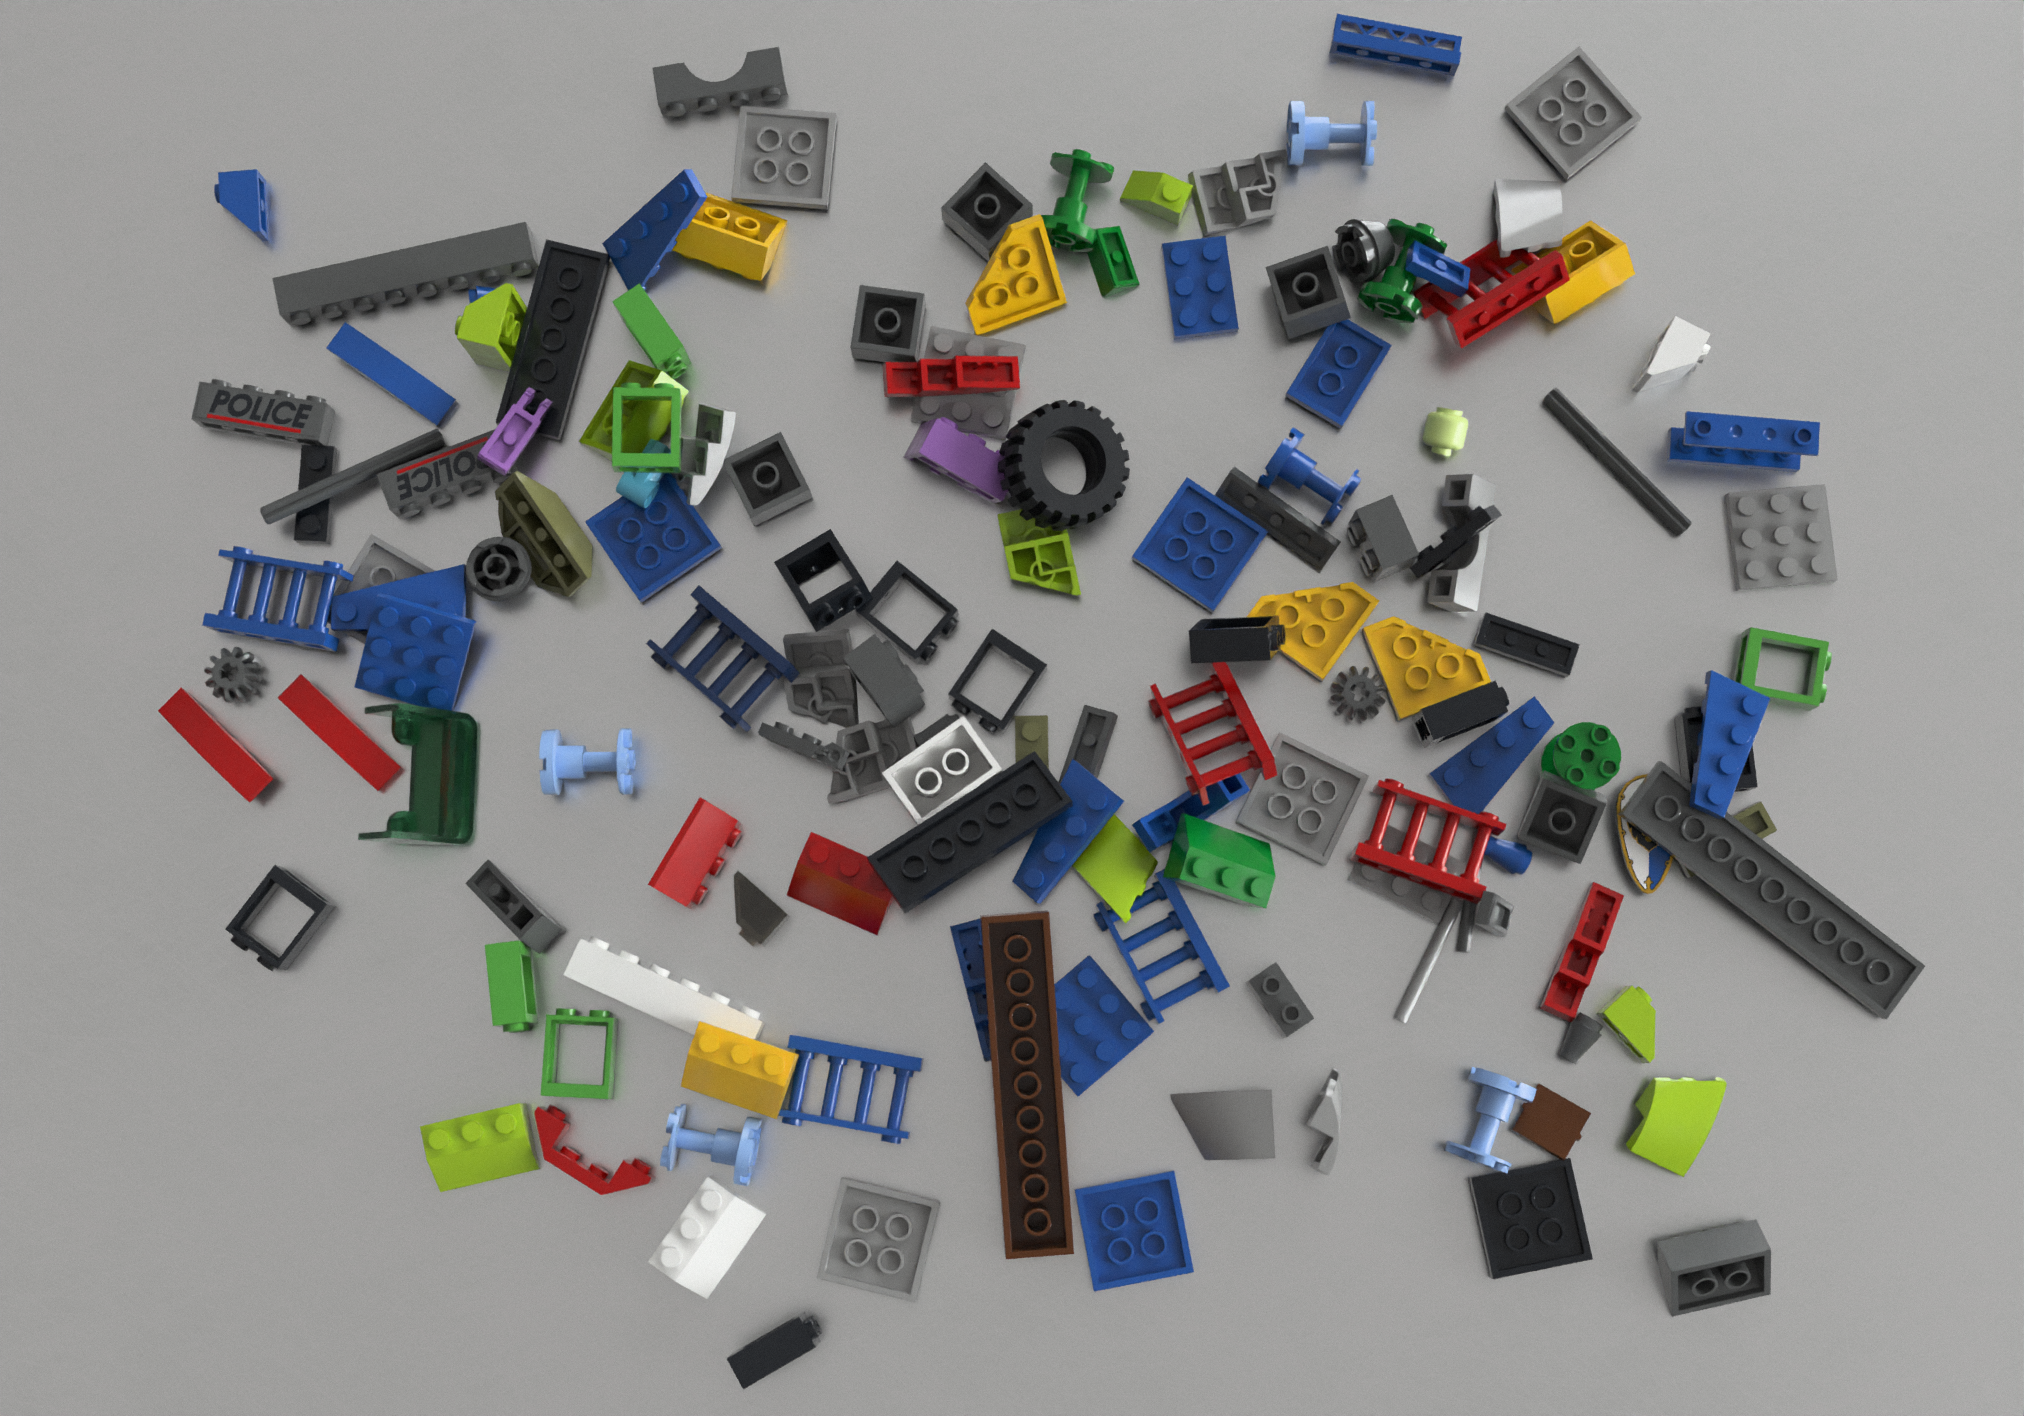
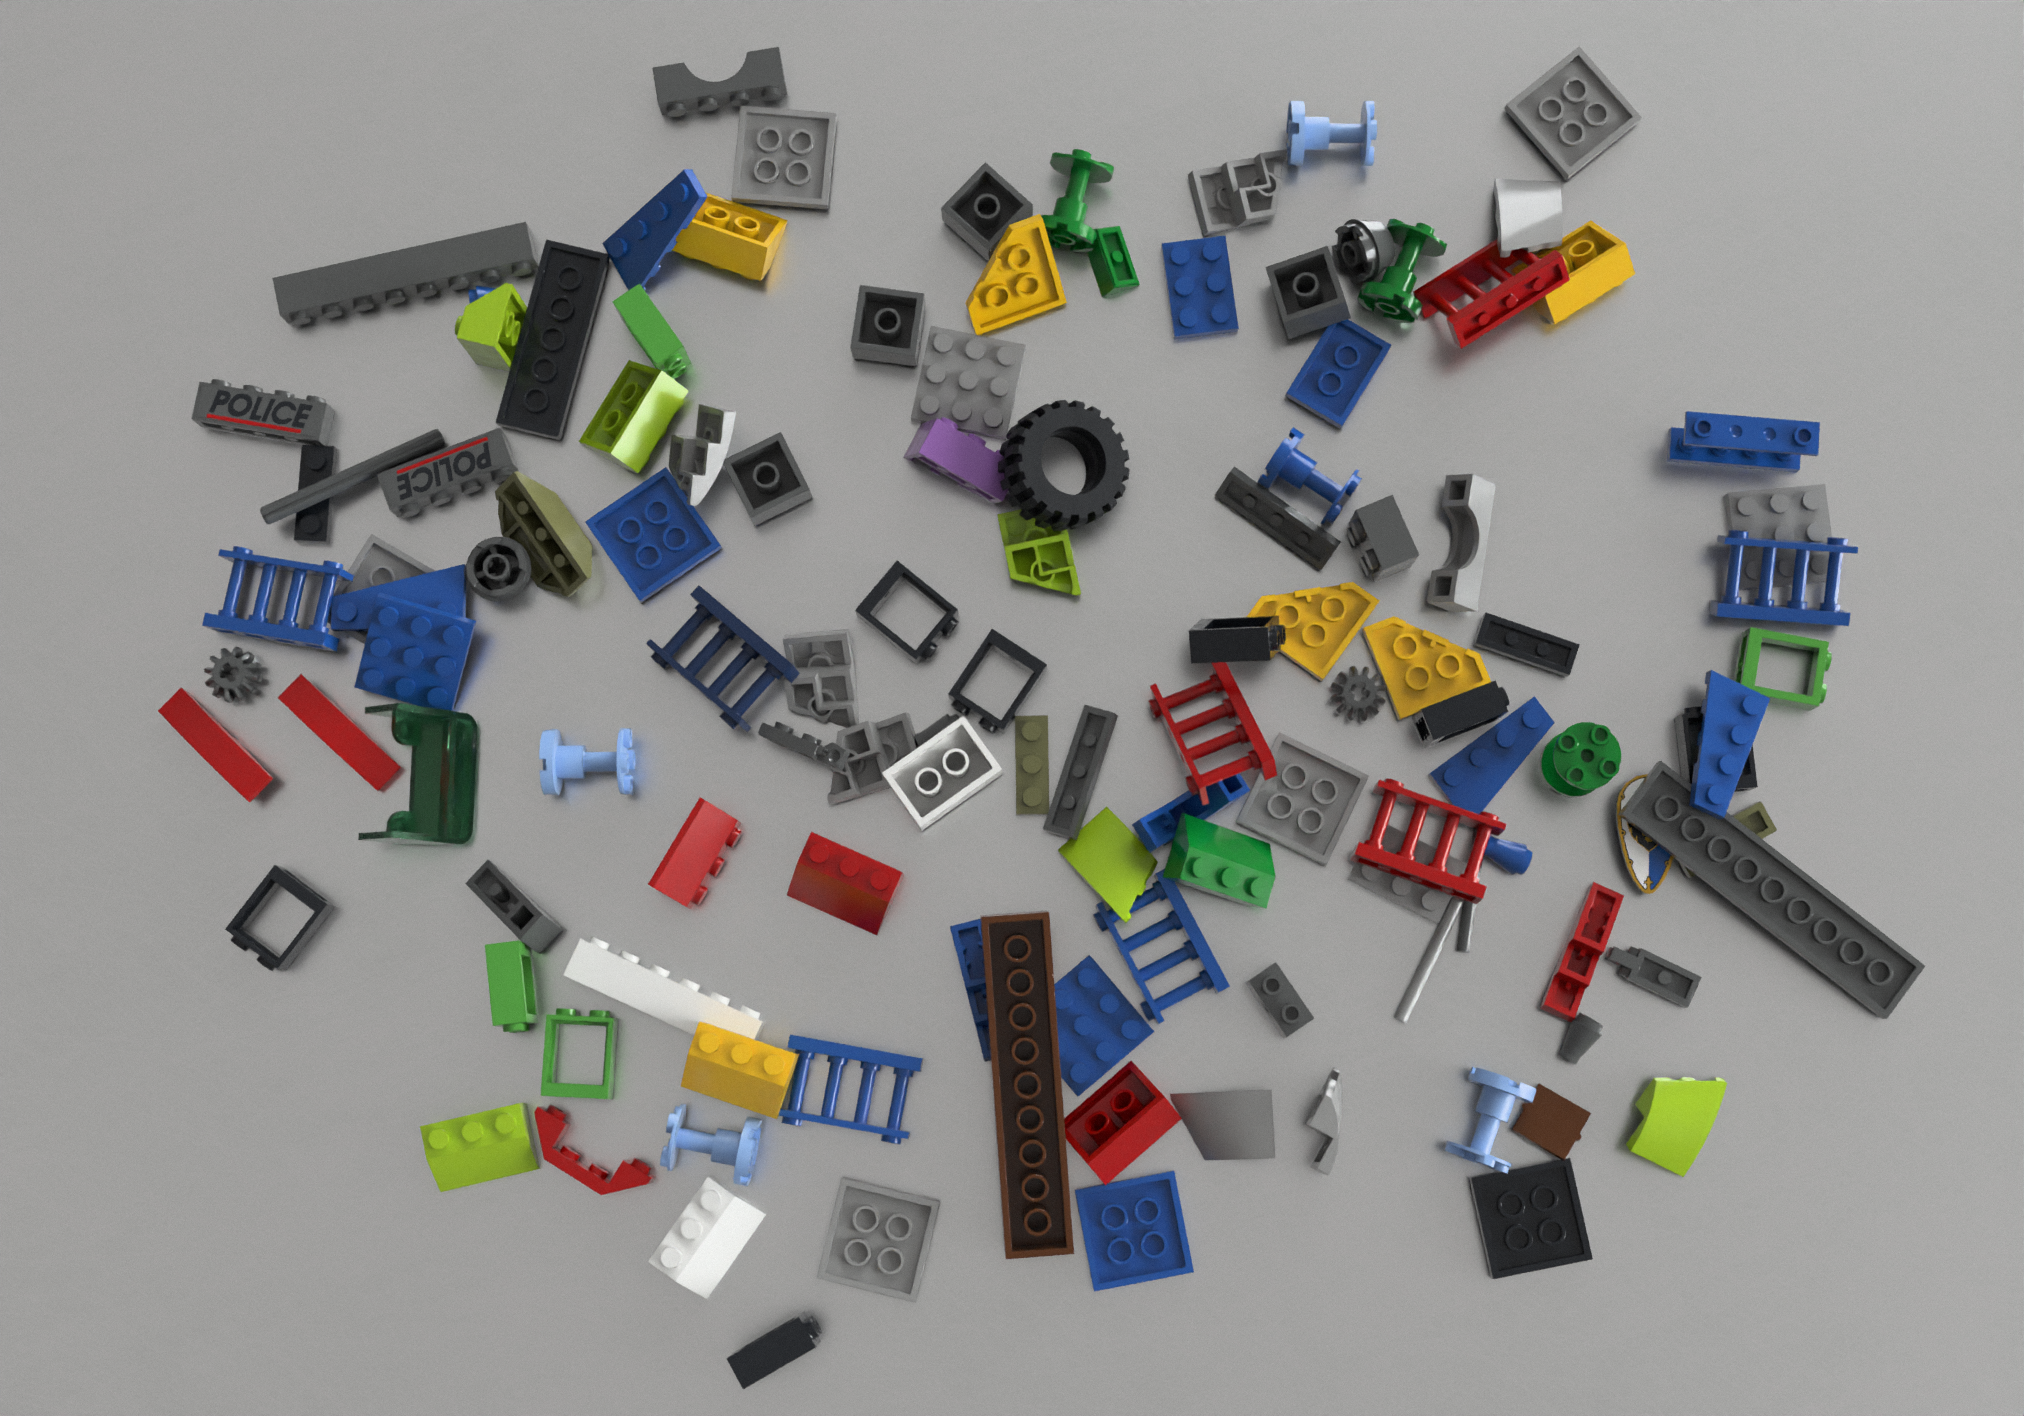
blue slope [214,169,269,242] -> none
blue slope [326,322,456,426] -> none
medium lavender hinge [477,387,553,476] -> none
bright green window [612,382,682,473] -> none
medium azure piece [616,439,671,508] -> none
clear smoke slope [734,871,790,946] -> none
black window [774,529,873,632] -> none
dark grey brick [843,634,925,728] -> none
black plate [867,751,1073,913] -> none
red slope [882,355,1020,397] -> none
blue wing [1012,759,1124,904] -> none
lime slope [1120,170,1193,226] -> none
blue plate [1132,477,1268,613] -> none
blue fence [1329,14,1462,76] -> none
blue plate [1405,240,1470,298] -> none
black plate [1410,505,1502,578] -> none
yellowish green head [1422,407,1468,456] -> none
dark grey tile [1475,891,1514,937] -> none
dark grey brick [1517,771,1607,864] -> none
dark grey axle [1543,388,1692,535] -> none
lime slope [1596,985,1656,1063] -> none
white slope [1632,316,1711,392] -> none
dark grey slope [1657,1219,1771,1317] -> none
none -> red slope [1064,1061,1182,1185]
none -> dark grey hinge [1605,946,1702,1008]
none -> blue fence [1709,530,1858,626]

